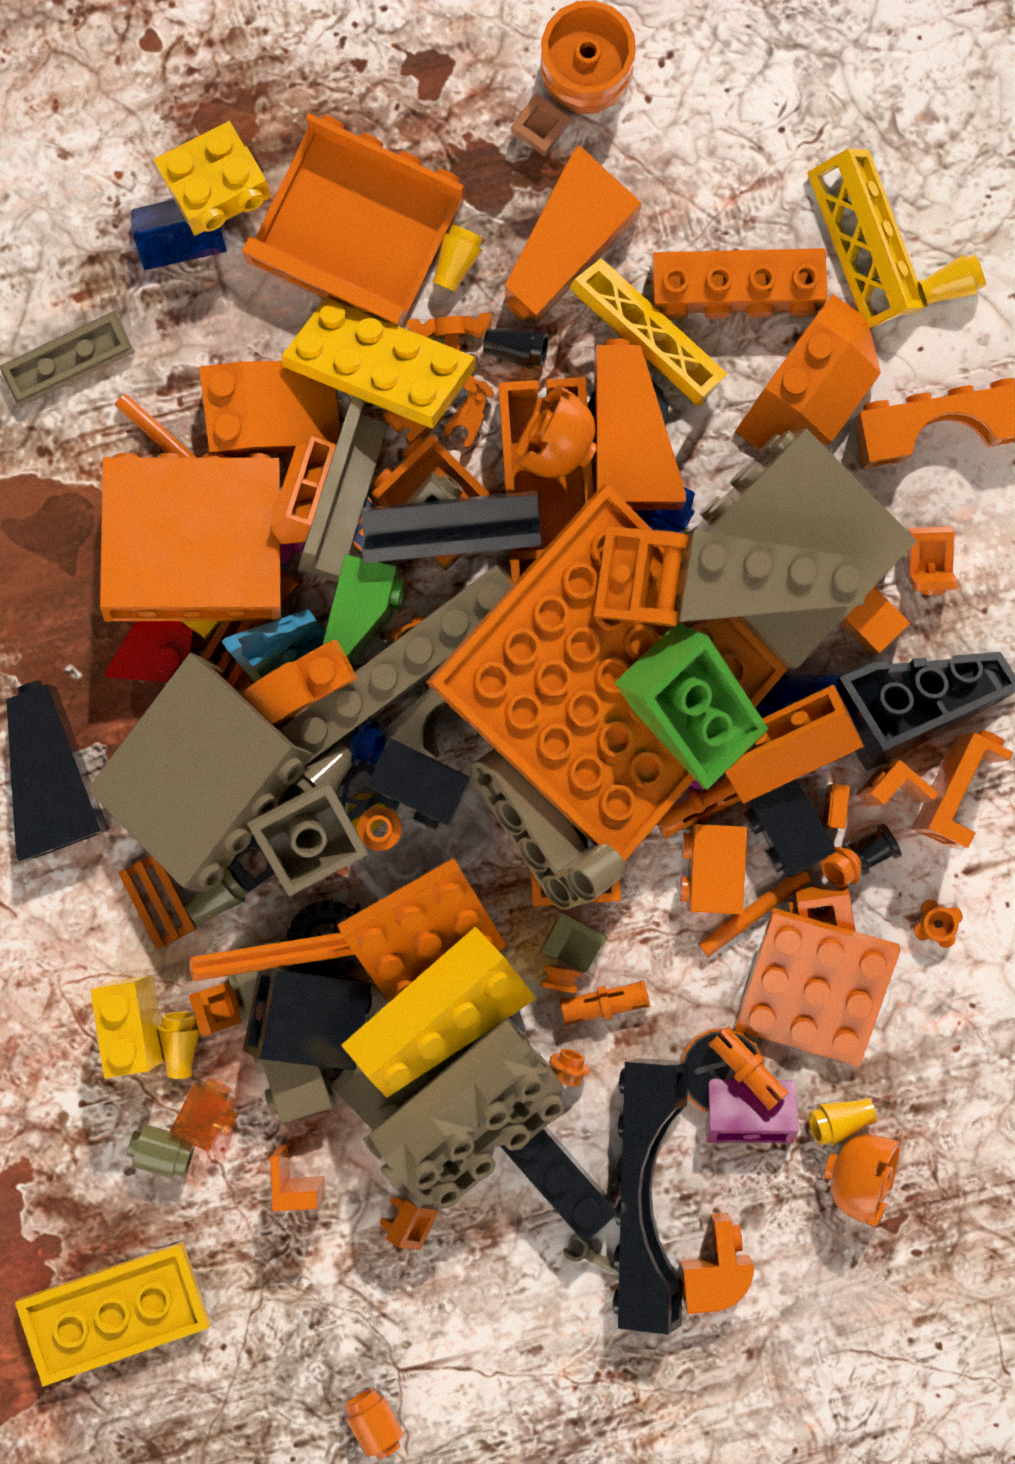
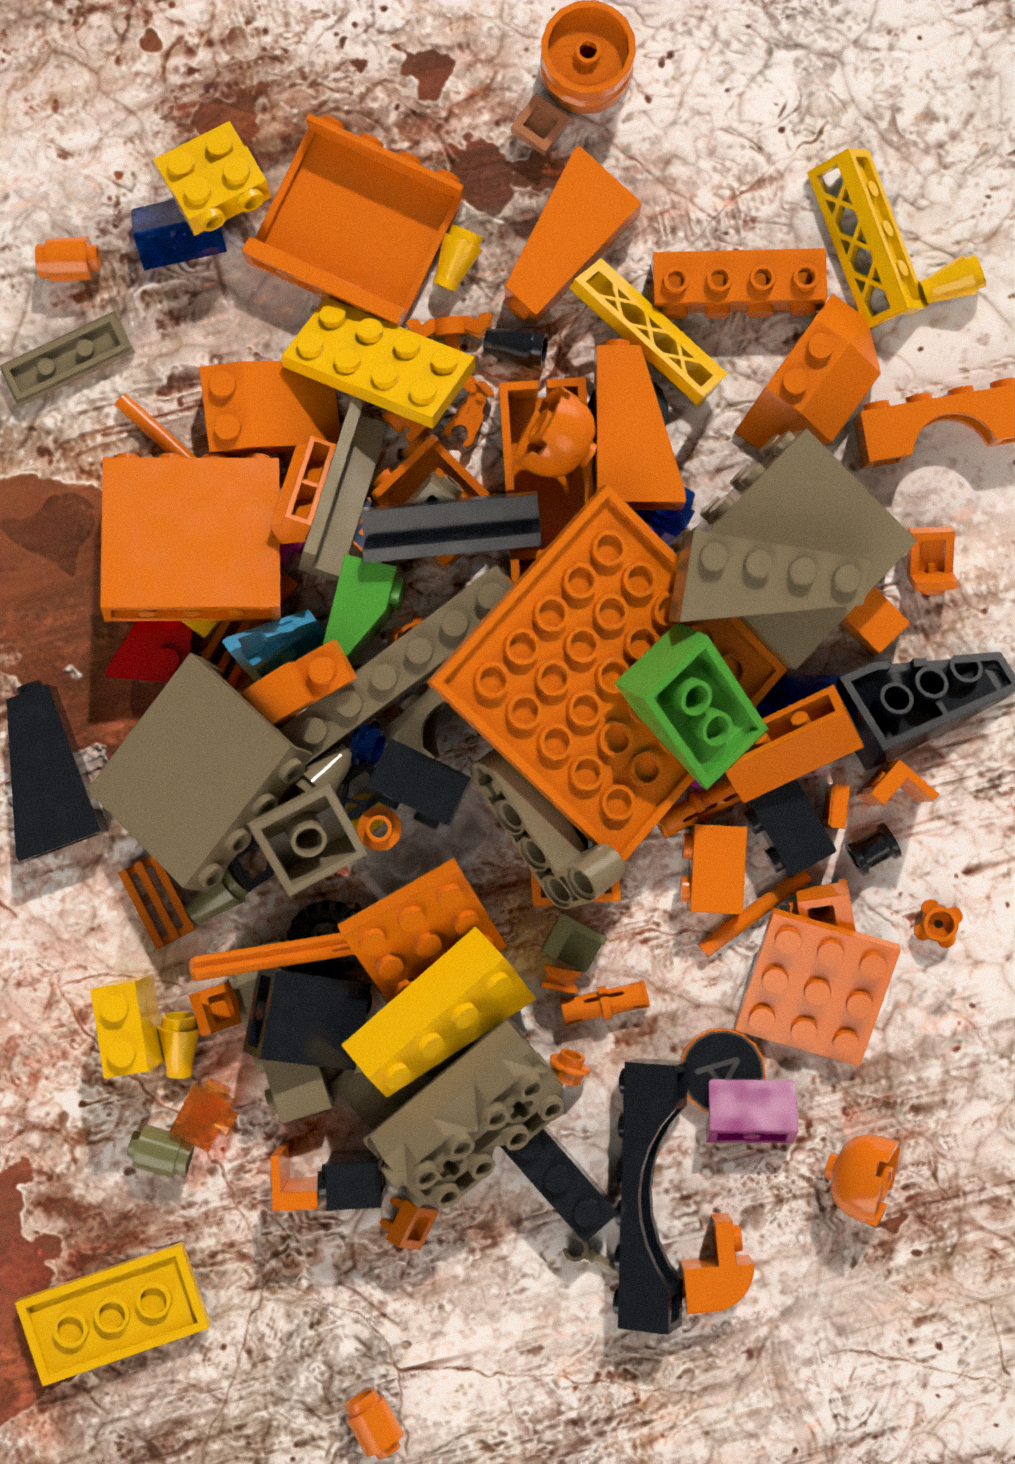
orange plate [594,526,689,627] -> none
orange pin [709,1026,789,1111] -> none
yellow cone [808,1098,877,1146] -> none
orange plate [821,847,862,888] -> none
orange panel [911,730,1014,848] -> none
none -> orange brick [35,236,101,283]
none -> black brick [317,1150,386,1211]

